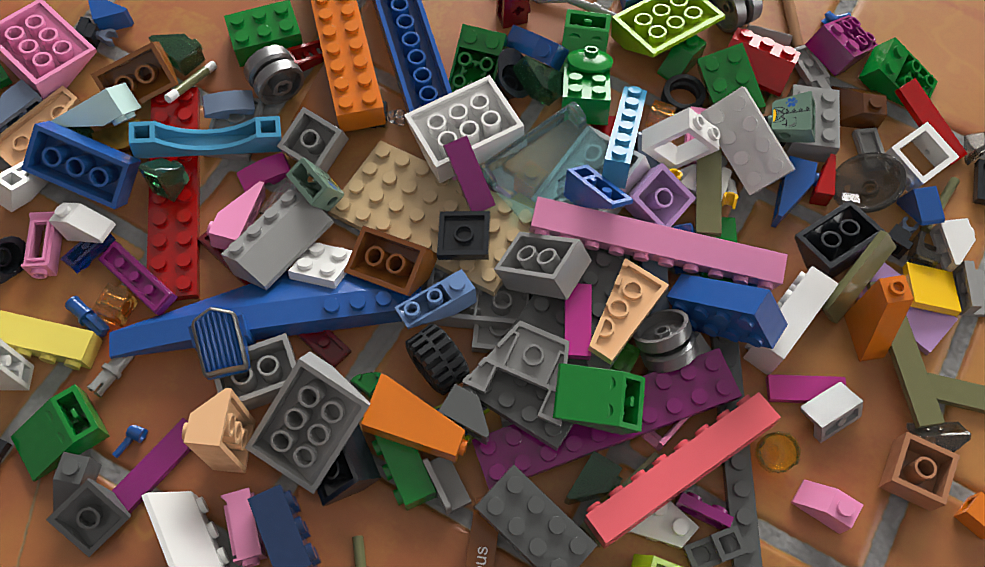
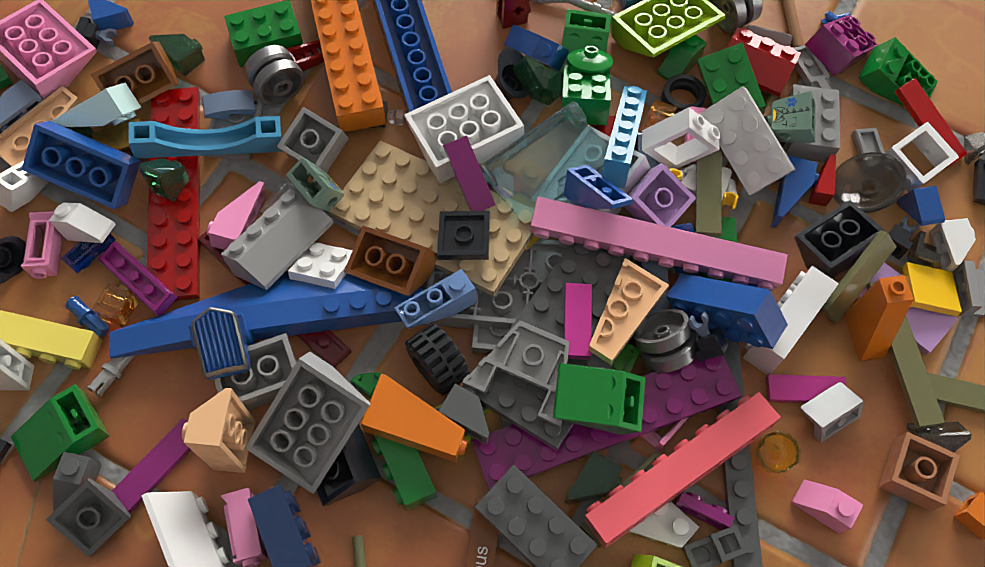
blue hand [112,425,148,458] -> none
olive bar [164,61,217,103] -> none
dark pink slope [236,153,291,192] -> none
light grey panel [422,457,472,516] -> none
green slope [449,24,508,92] -> none
light grey brick [494,232,592,300] -> none
reddish brown slope [831,86,887,129] -> none
olive bar [920,177,960,234] -> none
none -> black piece [689,312,728,362]

